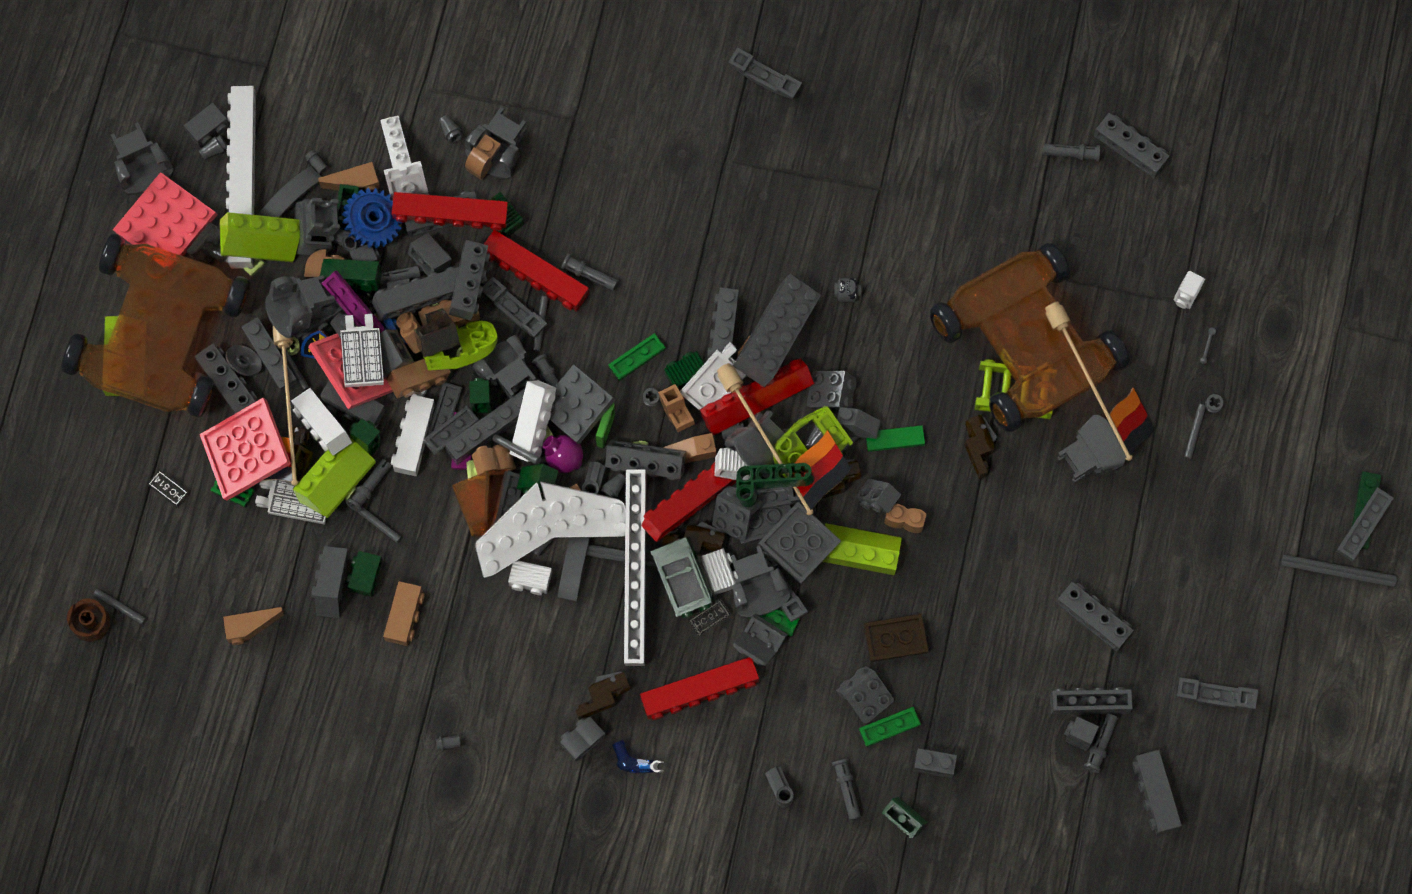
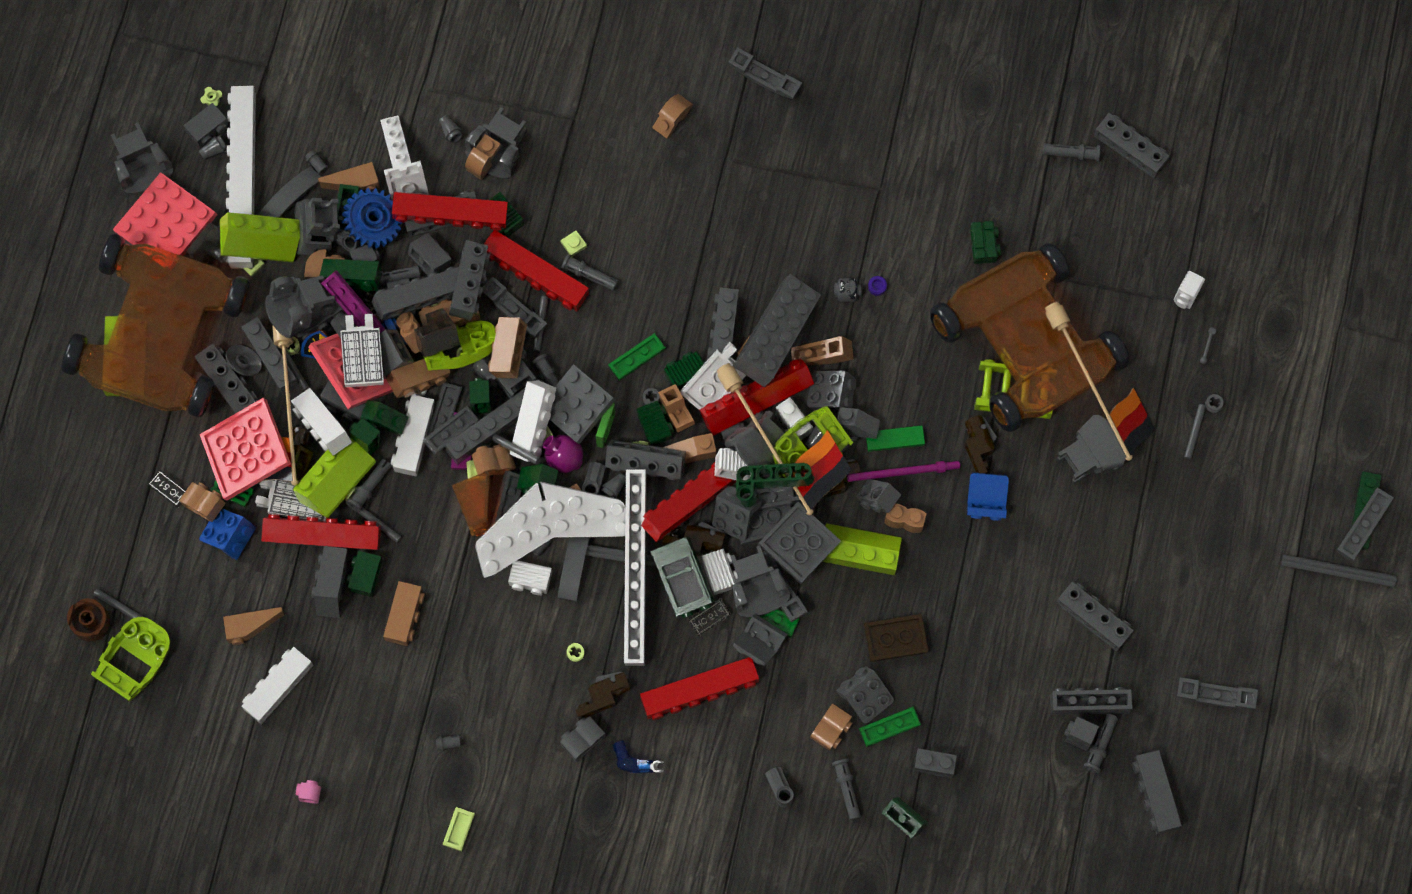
none -> lime slope [91,617,170,702]
none -> medium nougat brick [179,482,225,522]
none -> blue bracket [199,509,256,560]
none -> yellowish green plate [200,87,222,106]
none -> white brick [242,647,314,725]
none -> red brick [261,514,381,550]
none -> bright pink plate [296,780,321,804]
none -> dark green brick [360,400,409,435]
none -> yellowish green tile [443,807,475,852]
none -> brick [488,317,527,379]
none -> yellowish green plate [561,231,587,257]
none -> yellowish green bush [567,643,584,662]
none -> dark green brick [636,401,674,446]
none -> medium nougat brick [652,94,693,138]
none -> white brick [775,397,813,440]
none -> medium nougat slope [791,336,853,366]
none -> medium nougat brick [810,704,853,751]
none -> magenta bar [847,461,960,482]
none -> dark purple tile [868,276,887,296]
none -> blue bracket [967,473,1009,521]
none -> dark green brick [970,221,1001,264]

